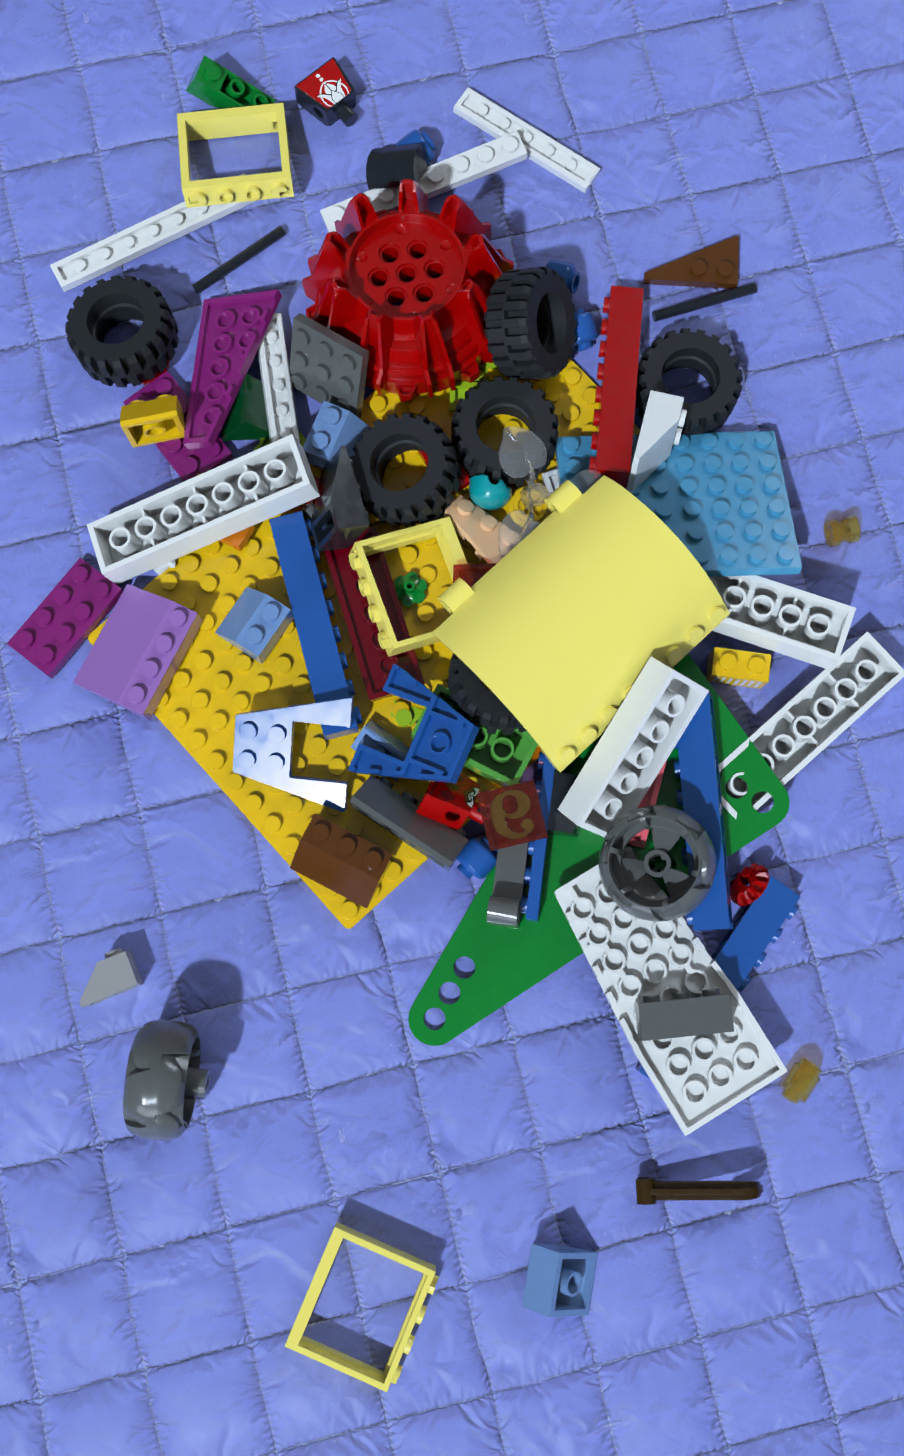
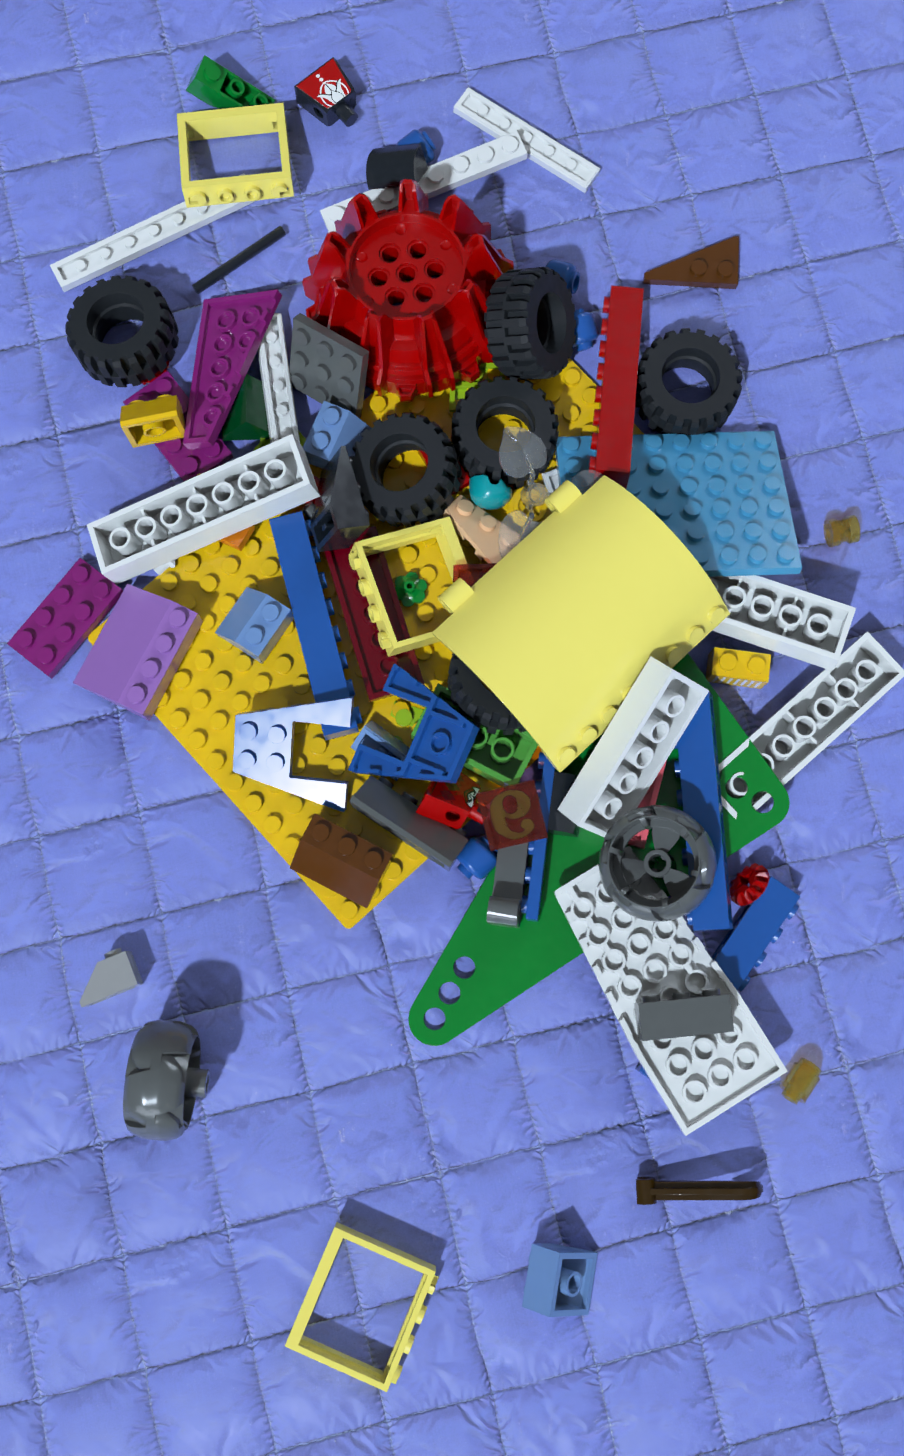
white slope [627,390,687,493] -> none
black bar [652,282,757,322] -> none

